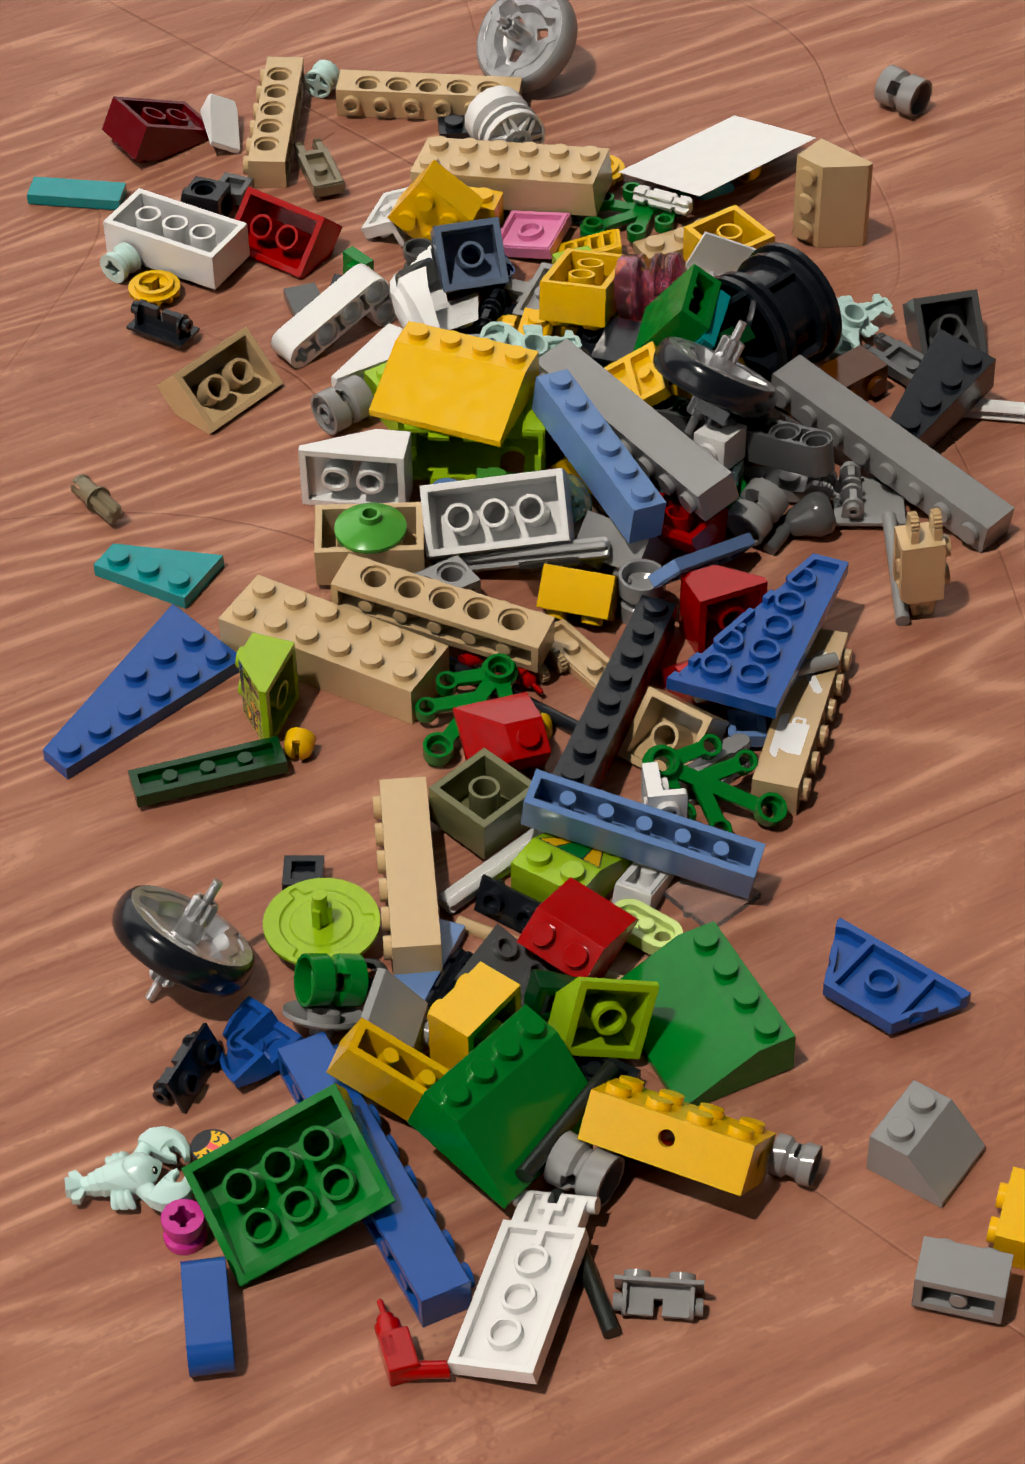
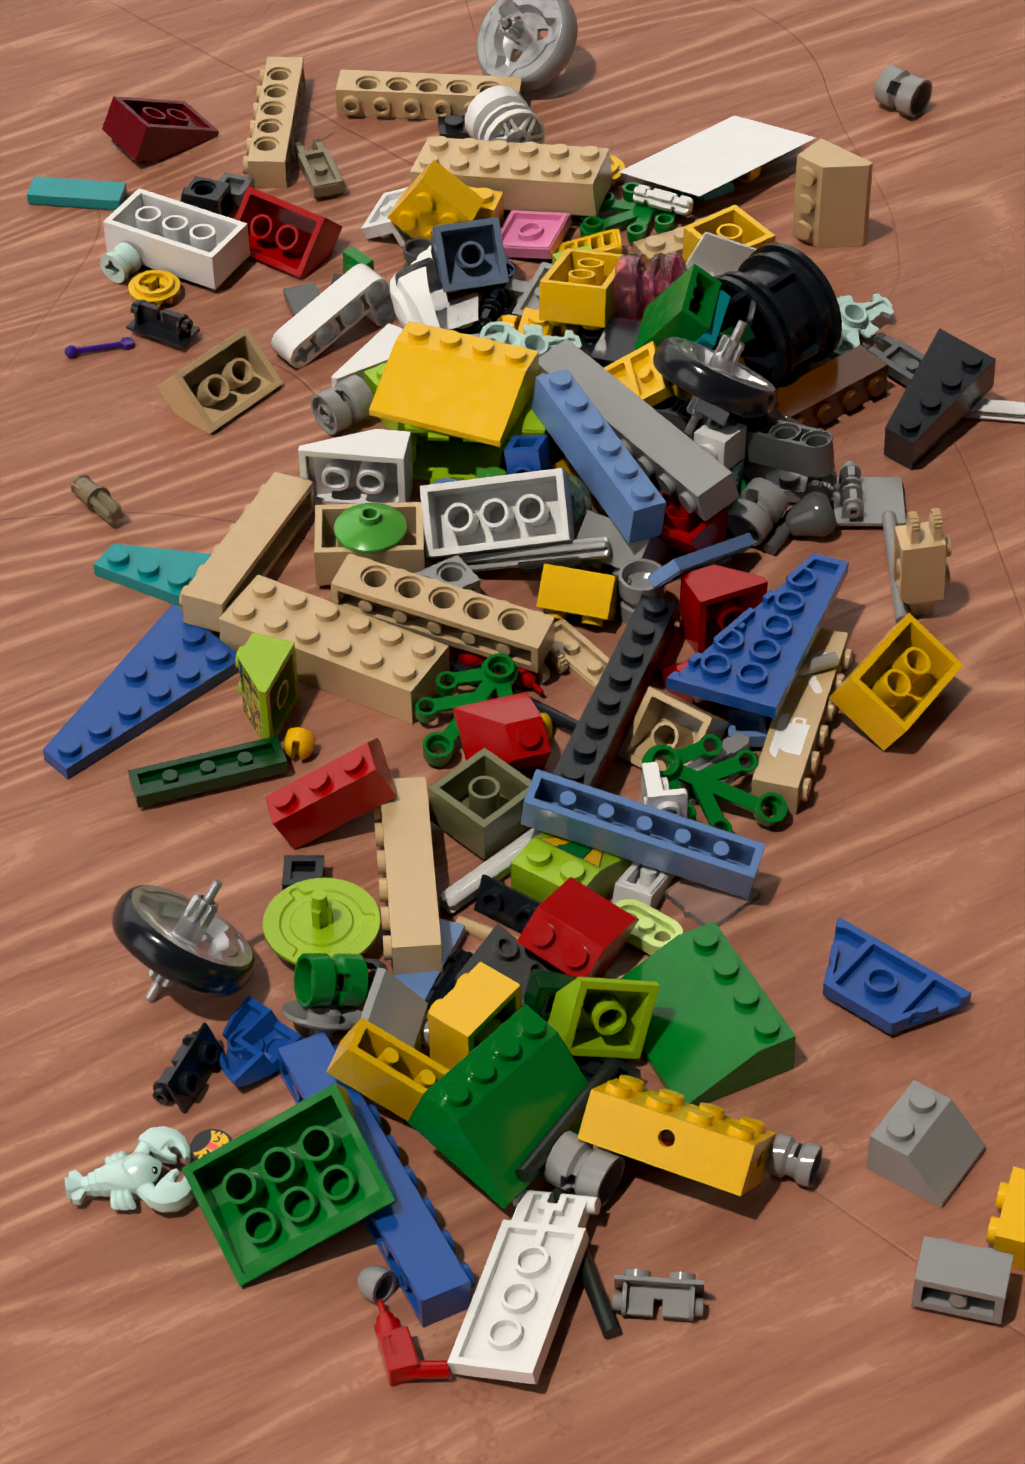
dark pink wheel [160,1199,208,1255] -> none
blue beam [180,1256,236,1377] -> none
white slope [200,94,240,154] -> none
light aqua wheel [303,59,340,98] -> none
light grey brick [771,355,1015,553] -> none
dark grey slope [902,289,988,355] -> none
none -> dark purple hinge [65,337,134,358]
none -> tan brick [179,472,314,632]
none -> red slope [265,738,397,850]
none -> light grey hinge [357,1265,397,1304]
none -> blue brick [504,435,553,475]
none -> yellow brick [829,613,963,751]

